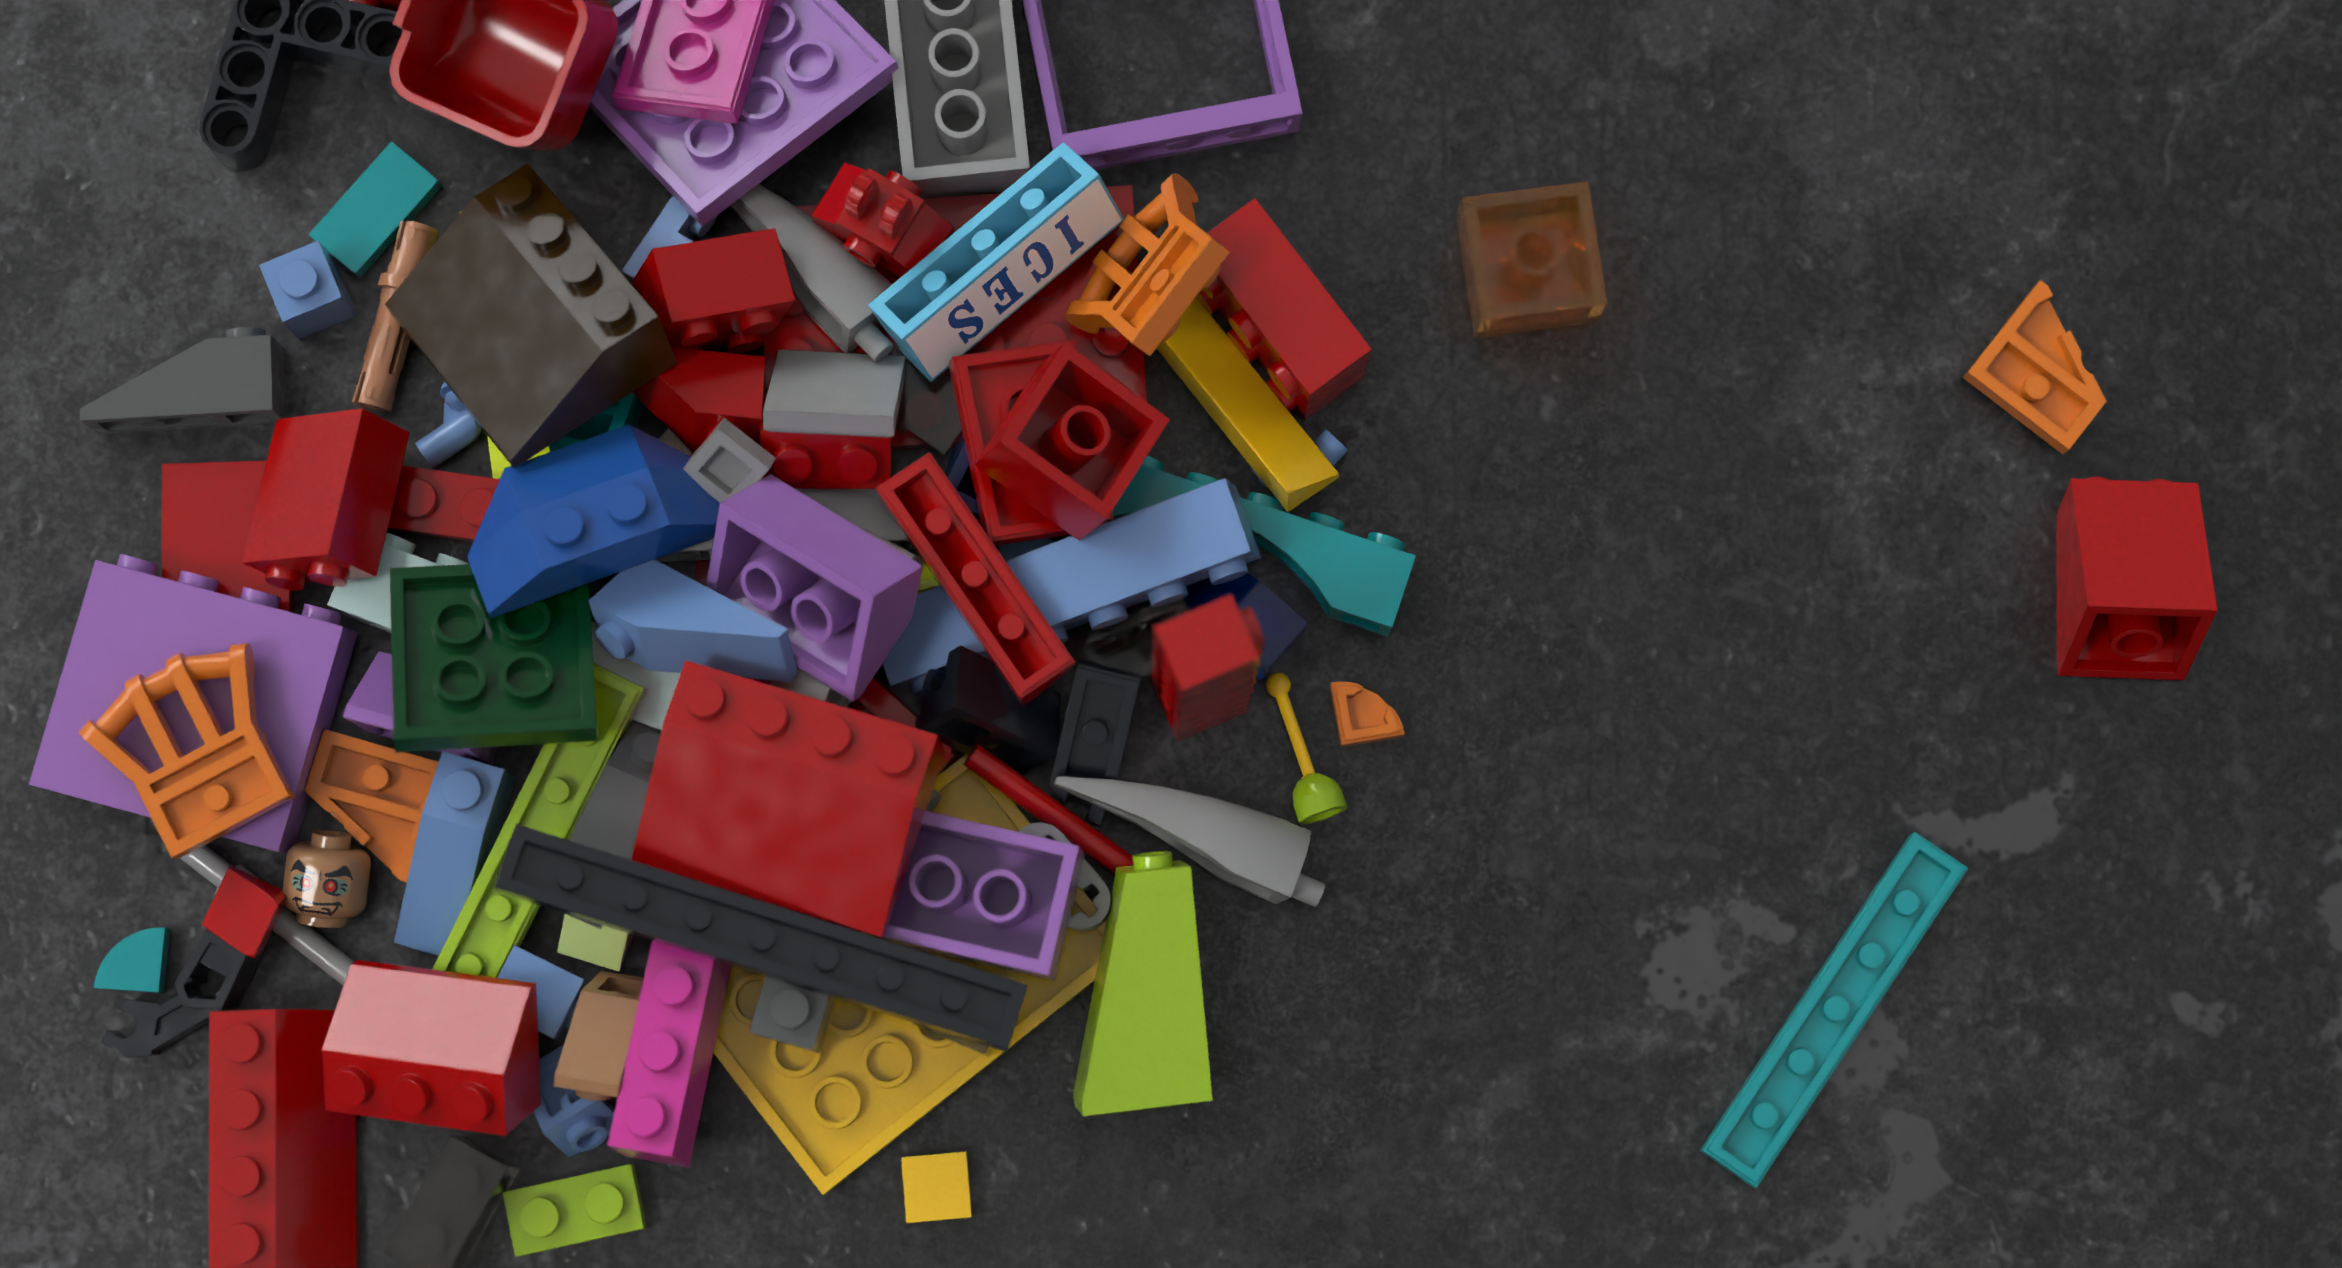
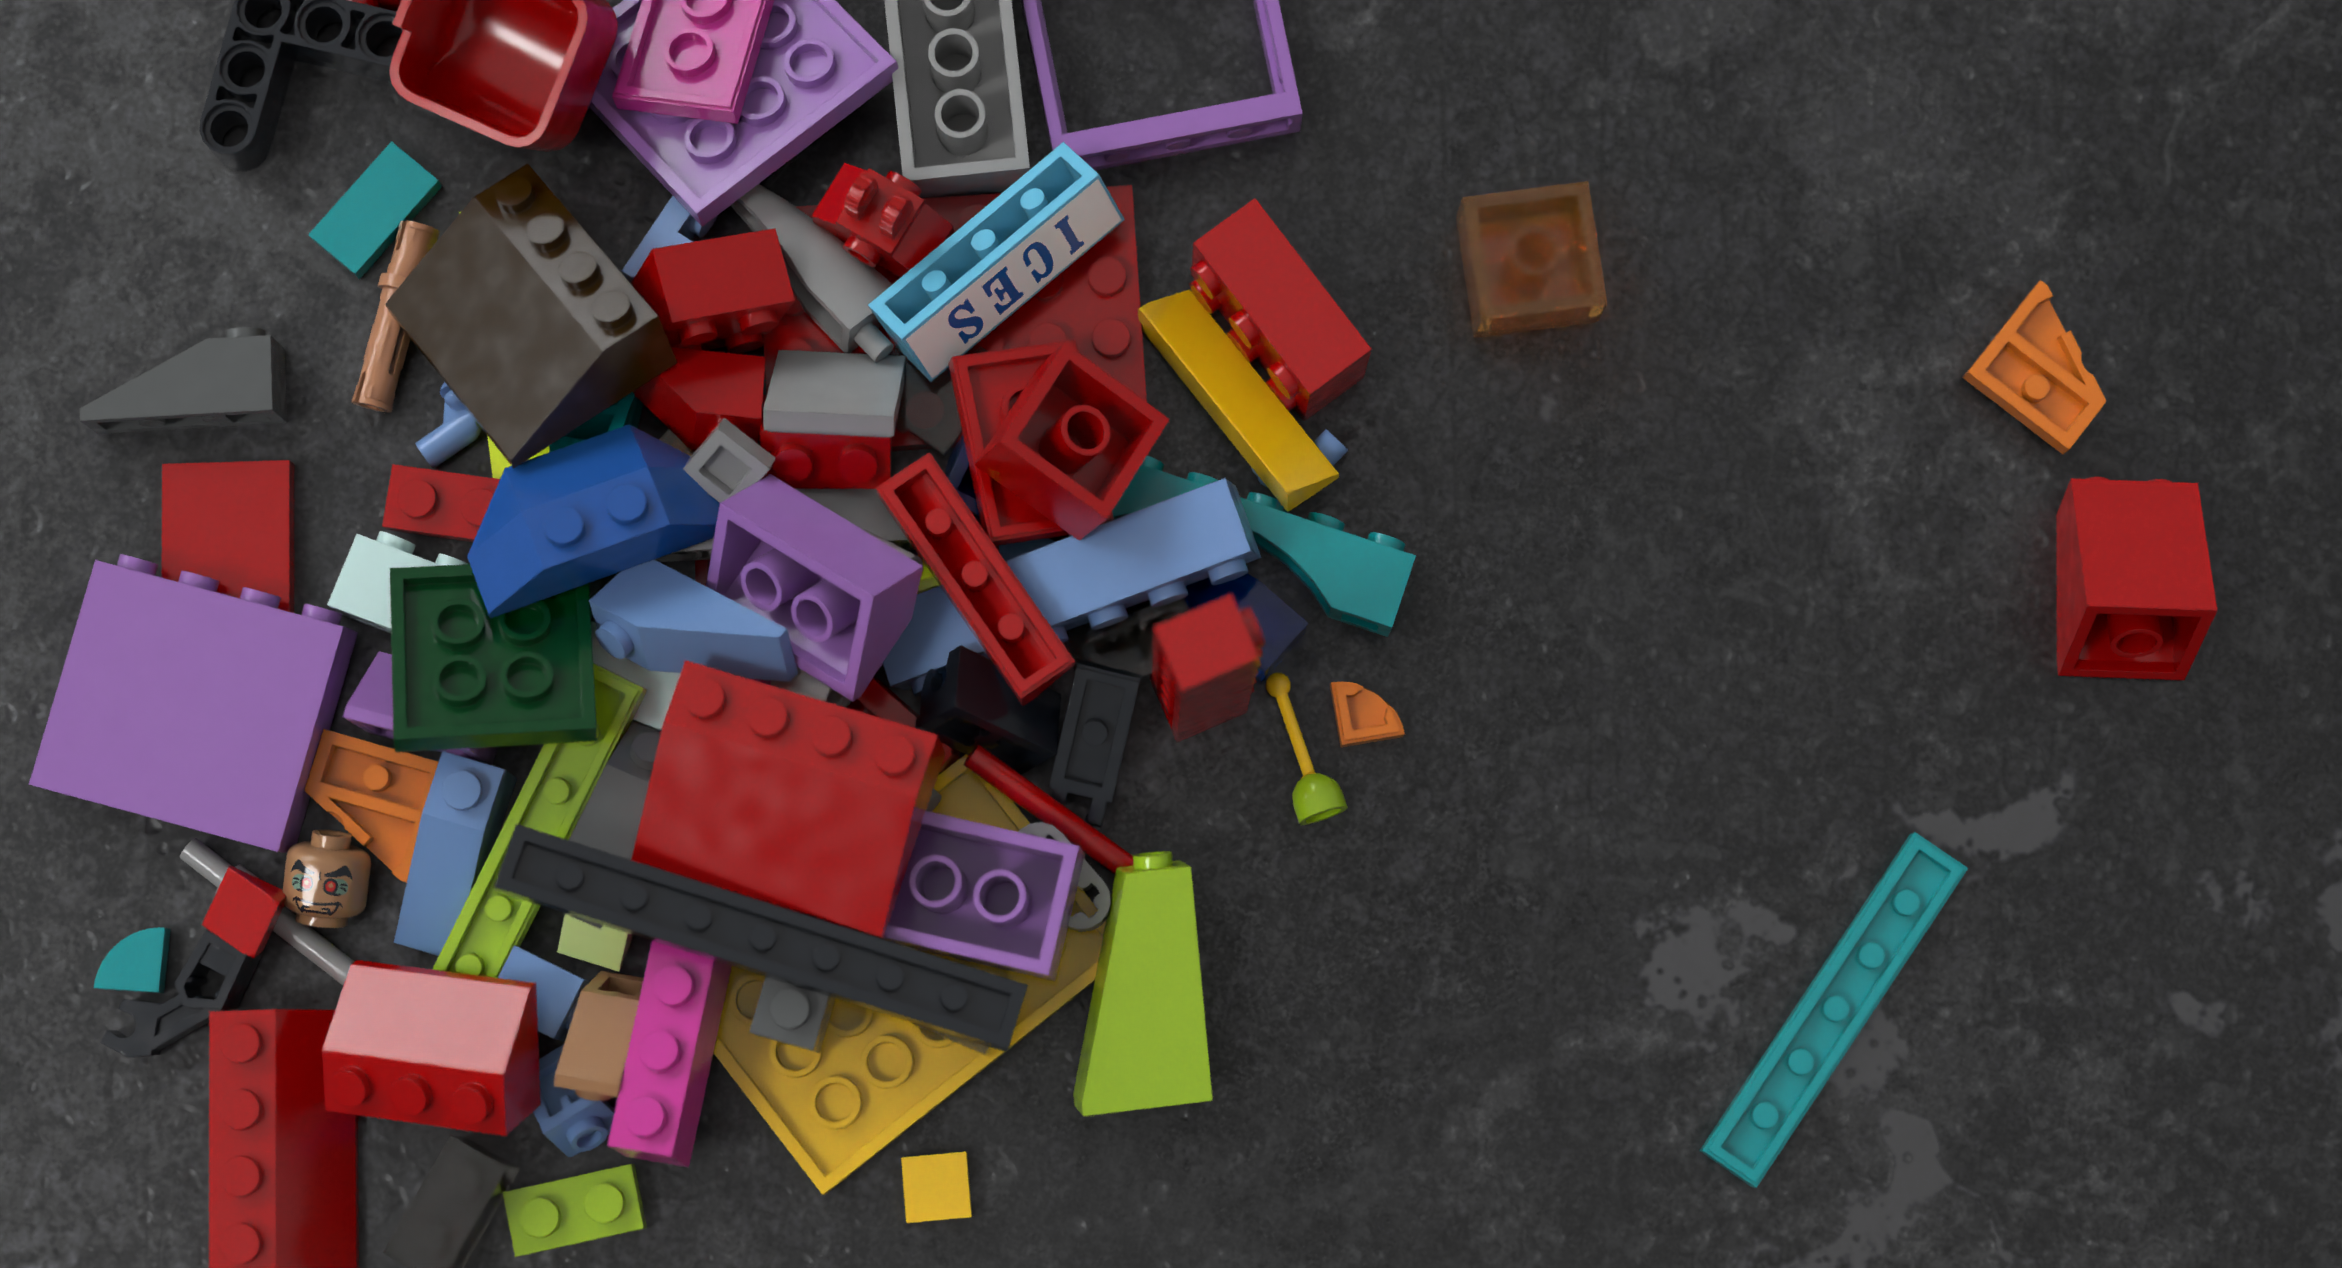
orange plate [78,643,295,859] -> none
red brick [242,408,410,591] -> none
medium blue brick [259,240,358,340] -> none
light grey piece [1053,776,1325,907] -> none
orange plate [1064,173,1230,356] -> none

